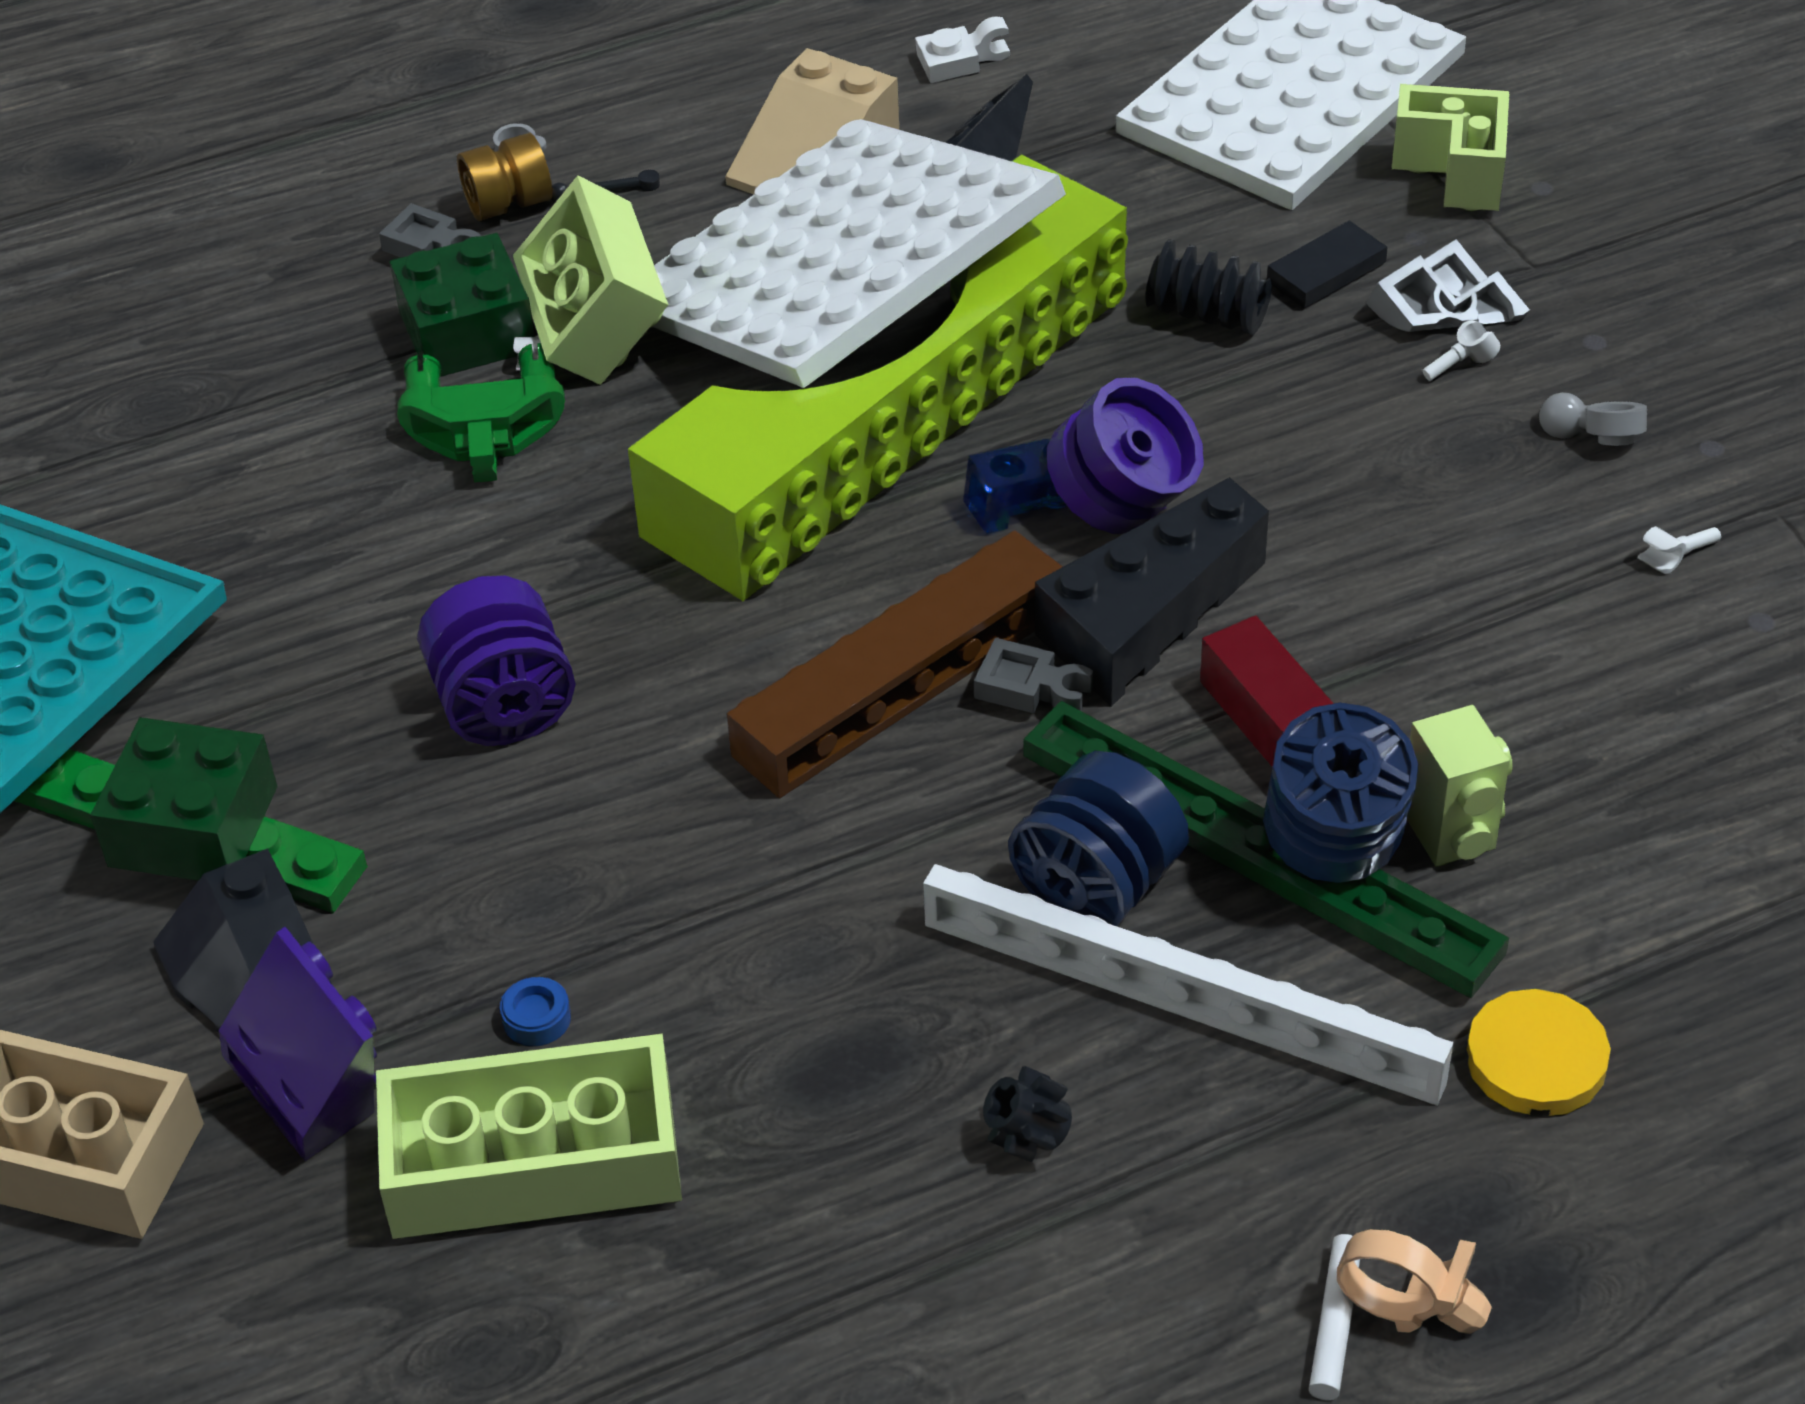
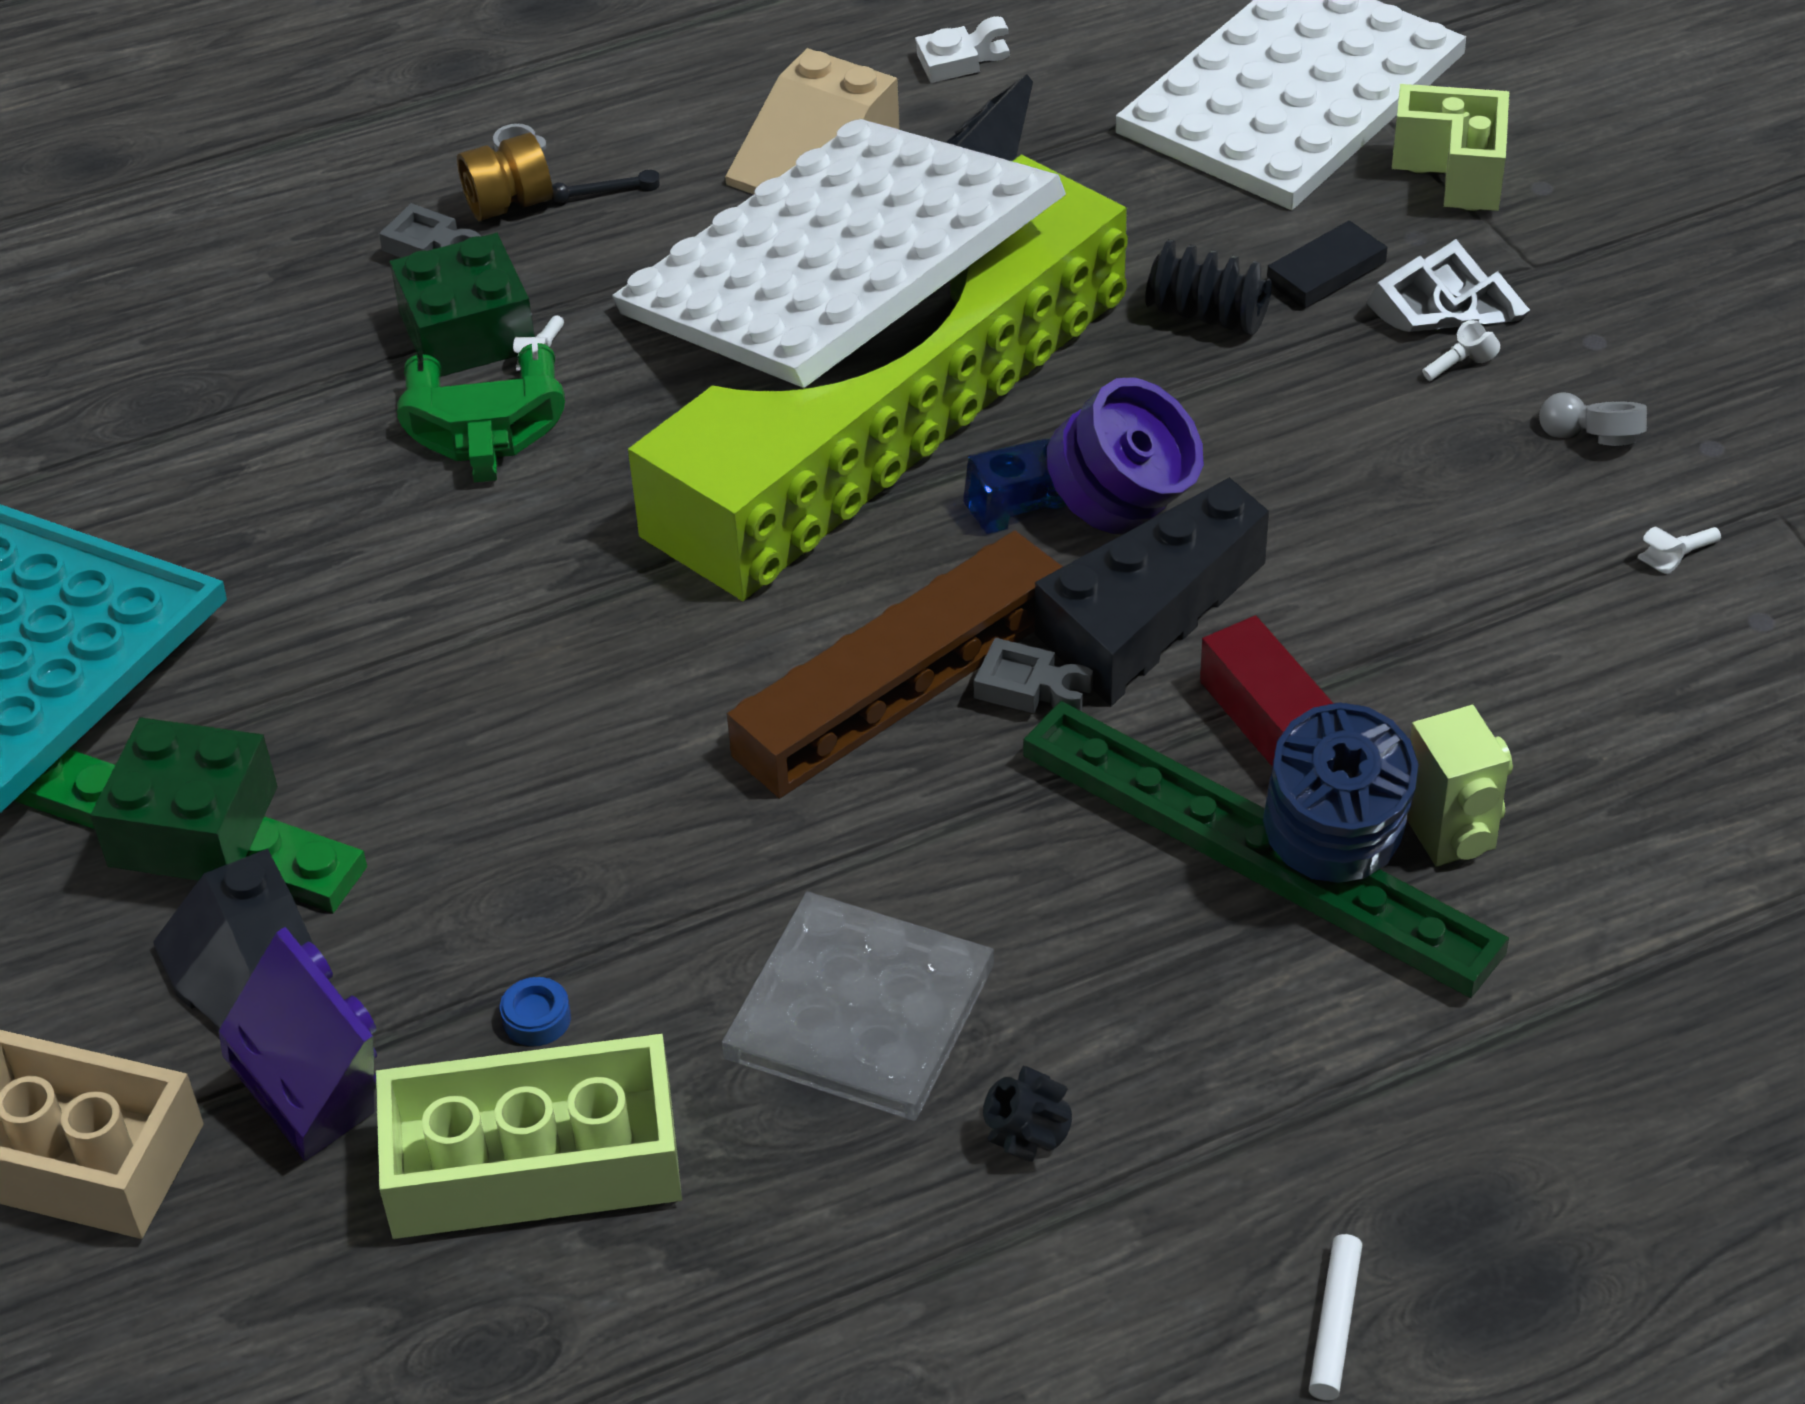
dark purple wheel [417,575,576,746] -> none
yellowish green brick [513,175,668,385] -> none
white plate [923,864,1453,1106] -> none
dark blue wheel [1008,750,1189,927] -> none
light nougat piece [1337,1229,1492,1334] -> none
yellow tile [1467,989,1611,1116] -> none
none -> clear plate [722,891,994,1121]

